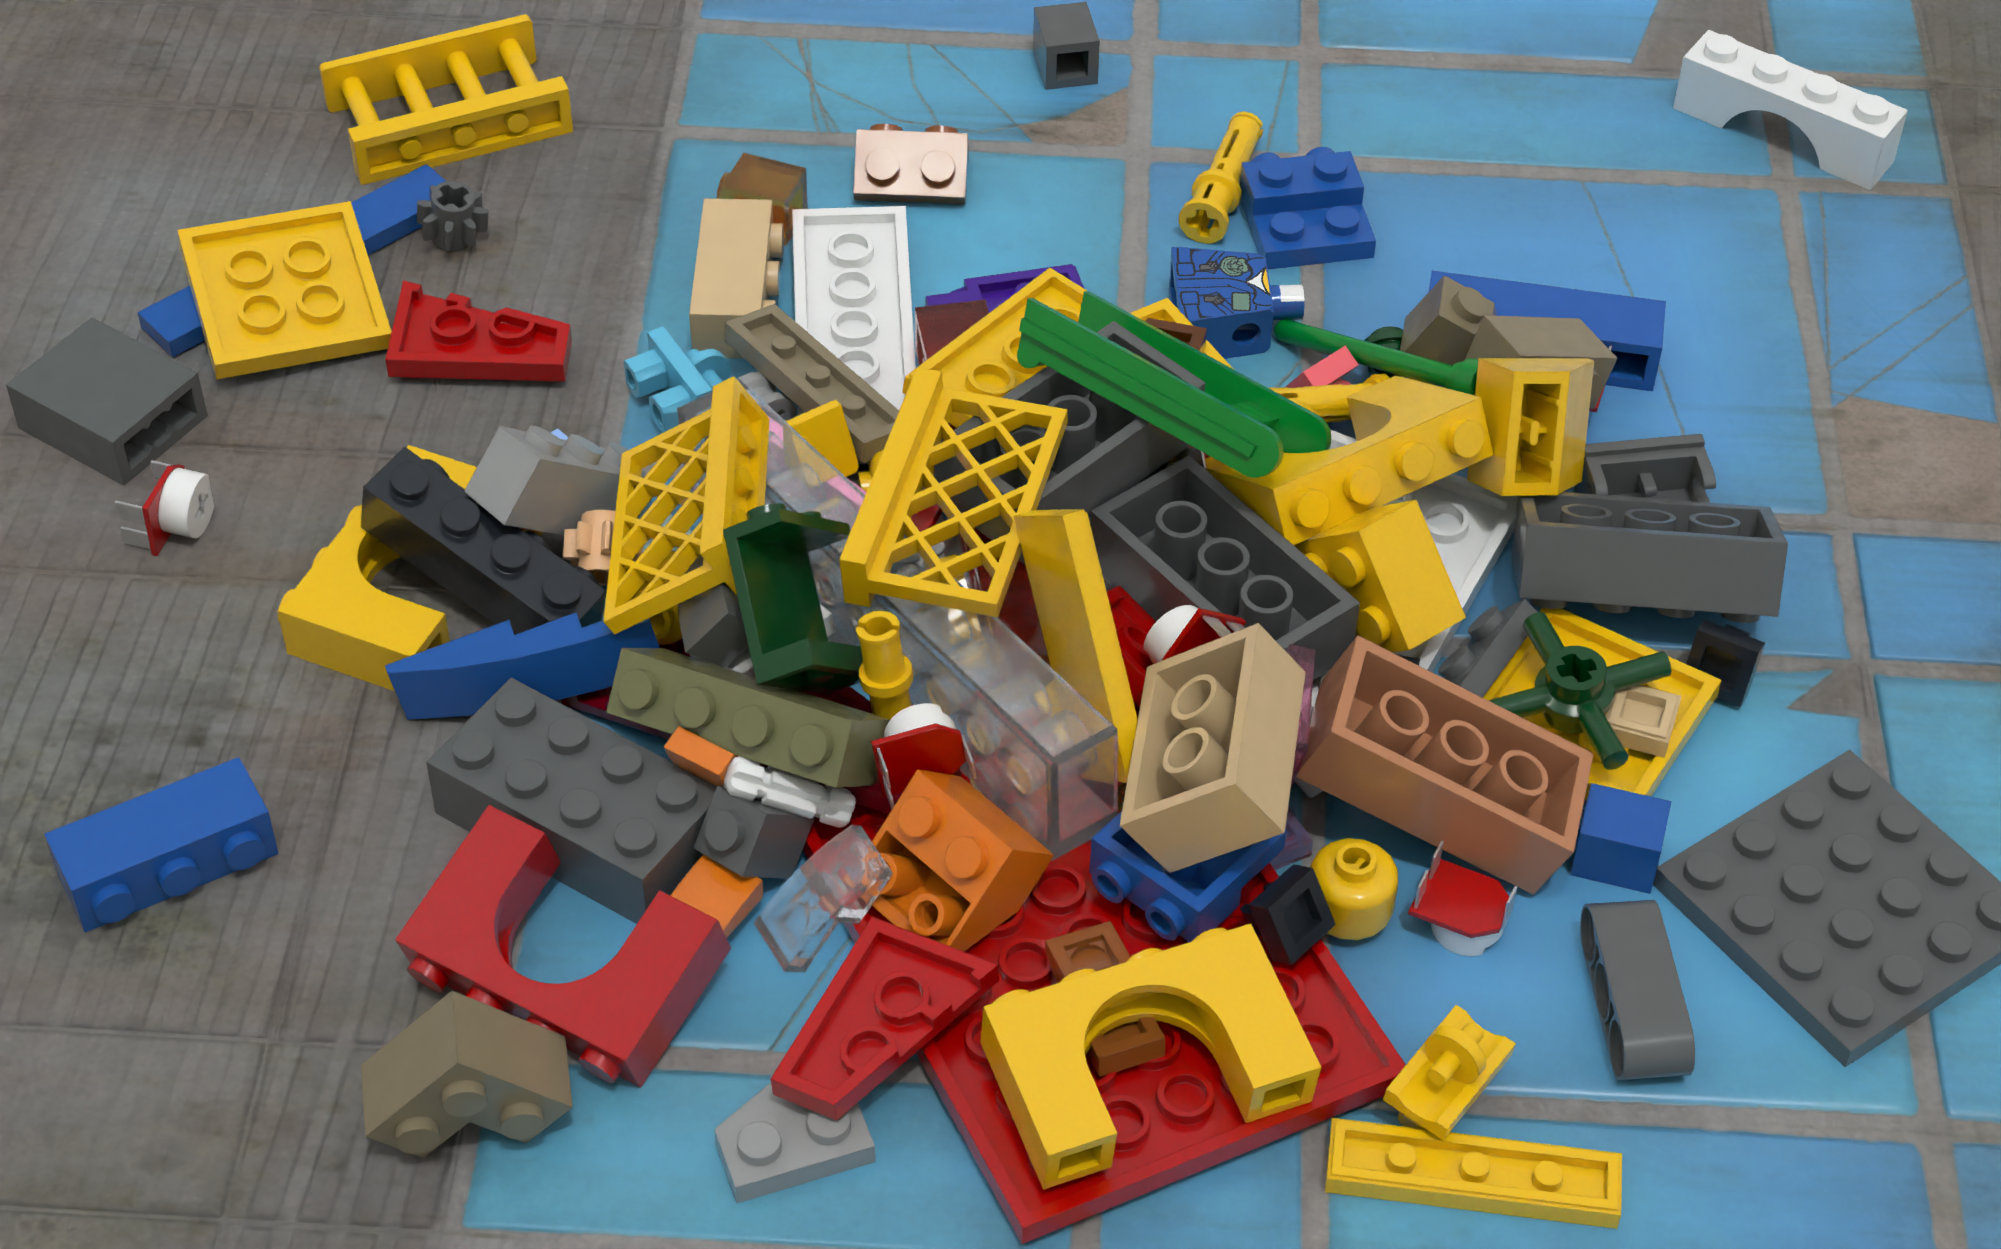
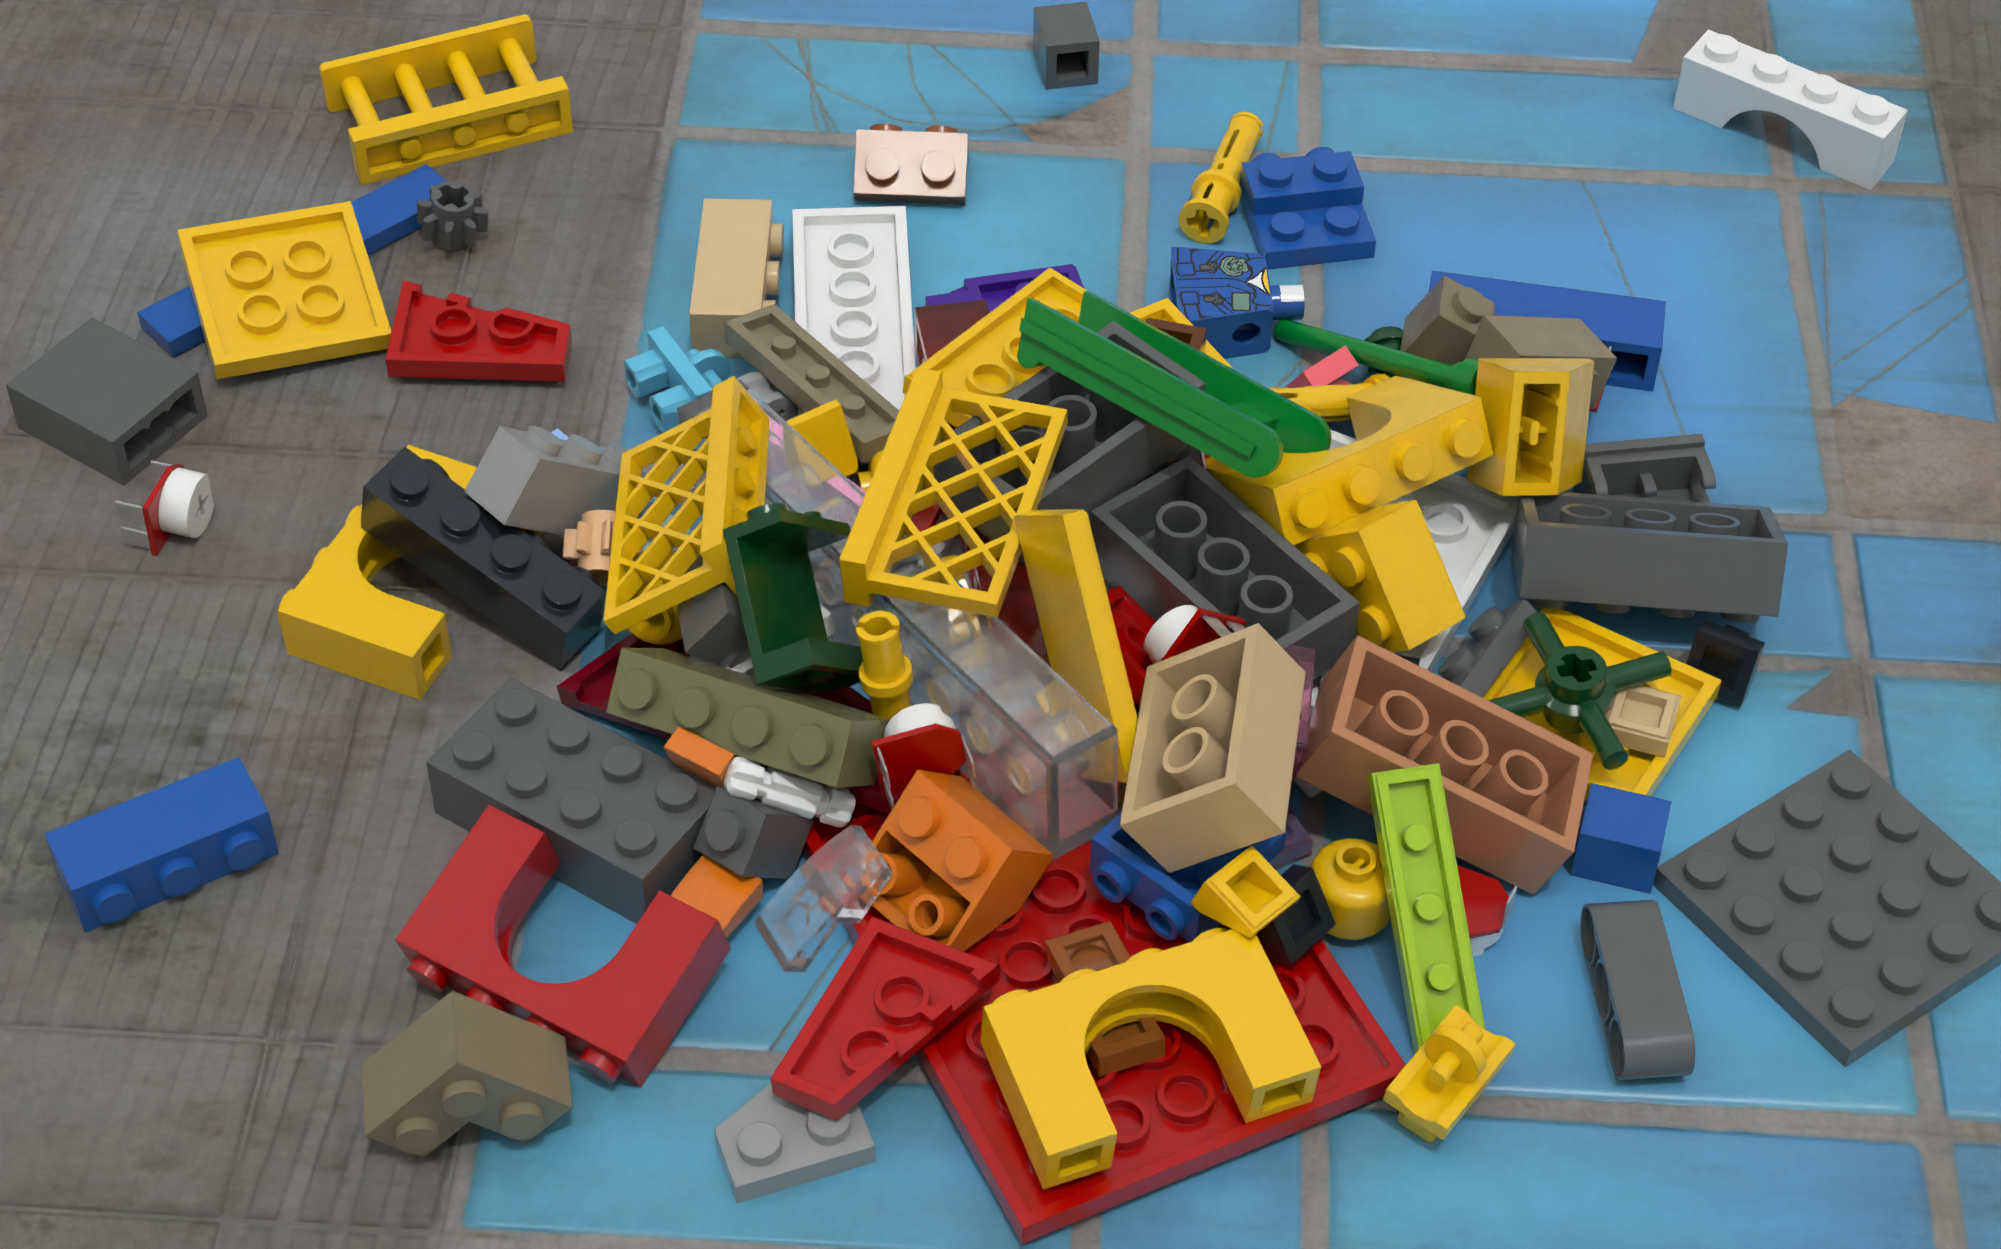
blue slope [385,613,660,720] -> none
clear orange brick [717,153,808,246] -> none
yellow tile [1325,1118,1622,1229] -> none
none -> yellow slope [1191,845,1301,938]
none -> lime tile [1366,763,1486,1053]

